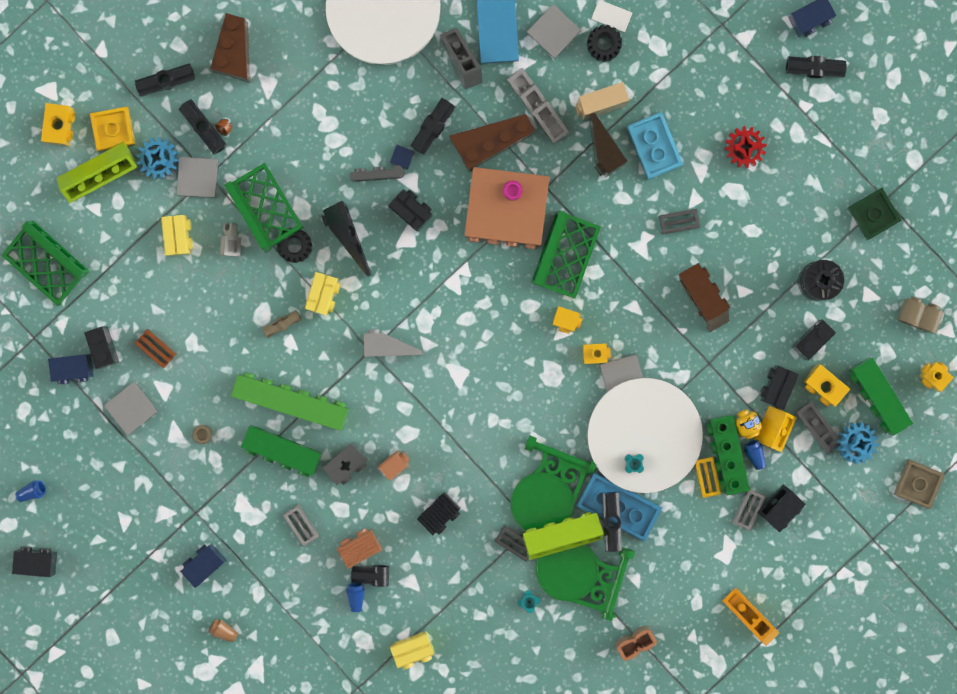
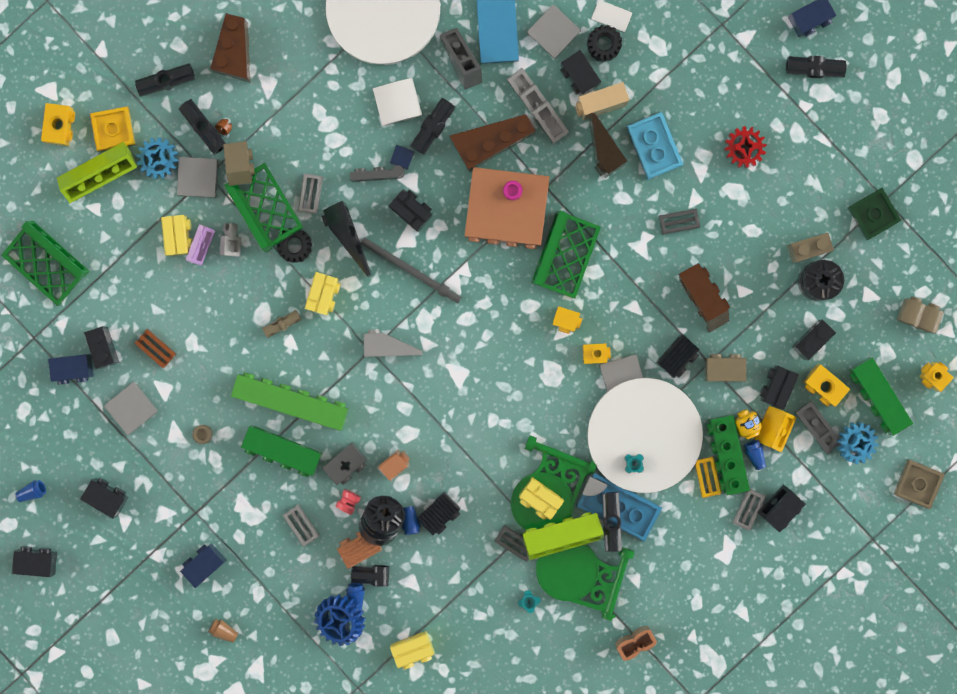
light orange slope [722,588,780,646] -> none
none -> black brick [80,477,129,519]
none -> lavender tile [186,224,215,266]
none -> dark tan brick [223,141,255,186]
none -> light grey tile [298,173,323,215]
none -> blue gear [314,594,366,646]
none -> coral wheel [336,489,361,515]
none -> black wheel [359,495,405,546]
none -> dark grey bar [361,237,462,304]
none -> white slope [373,78,422,126]
none -> blue cone [402,506,421,535]
none -> light yellow brick [519,477,564,520]
none -> black brick [560,50,601,96]
none -> light grey tile [582,476,607,496]
none -> black brick [656,334,700,378]
none -> dark tan brick [705,354,746,381]
none -> dark tan brick [787,233,834,263]

